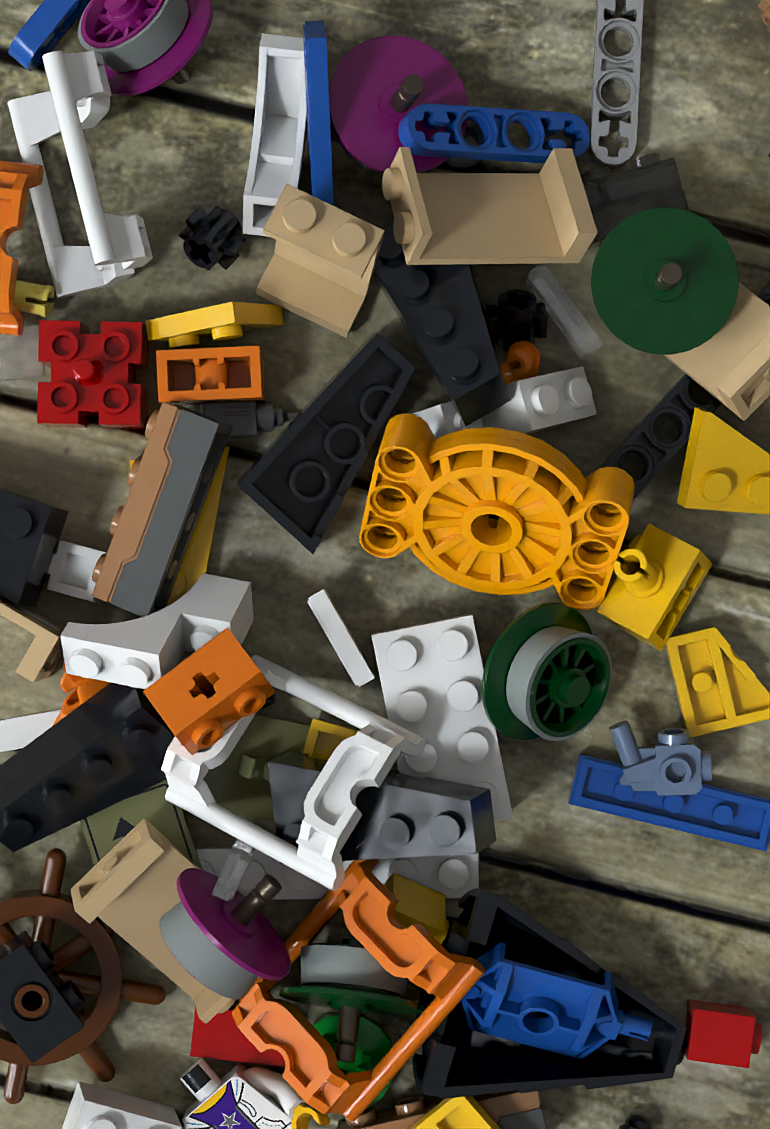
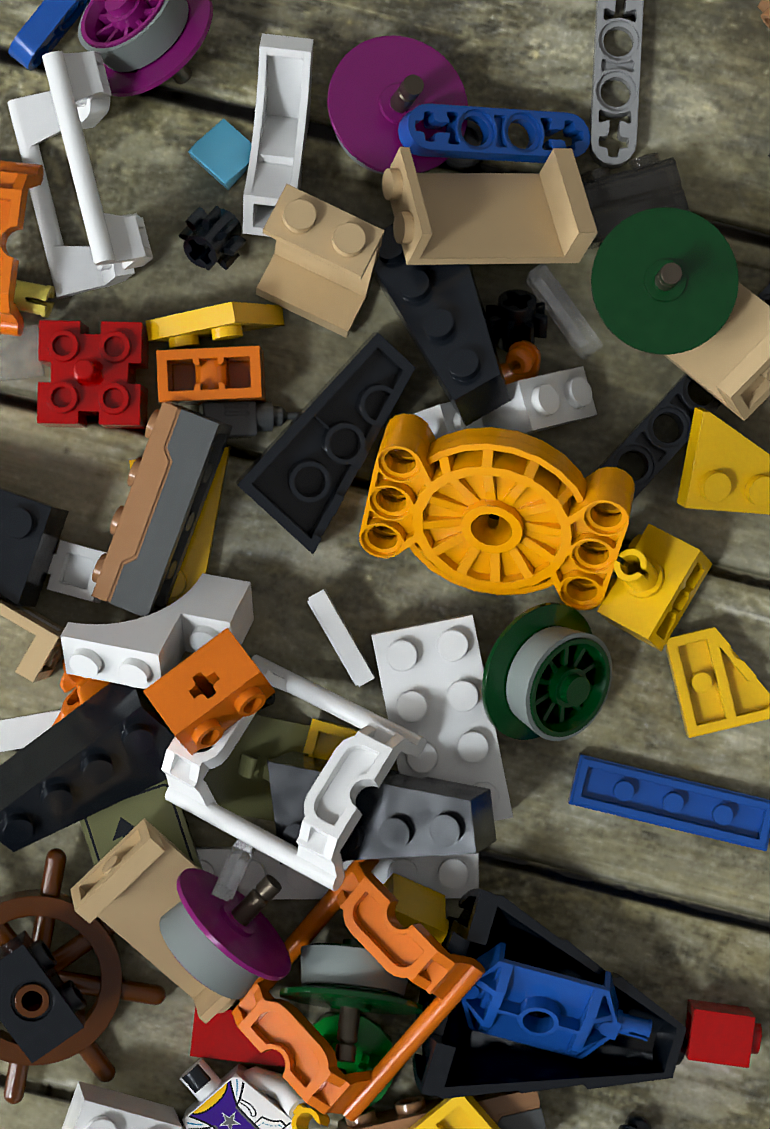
blue tile [303,20,334,206] -> none
sand blue piece [609,721,712,796] -> none
none -> medium azure slope [188,118,252,190]

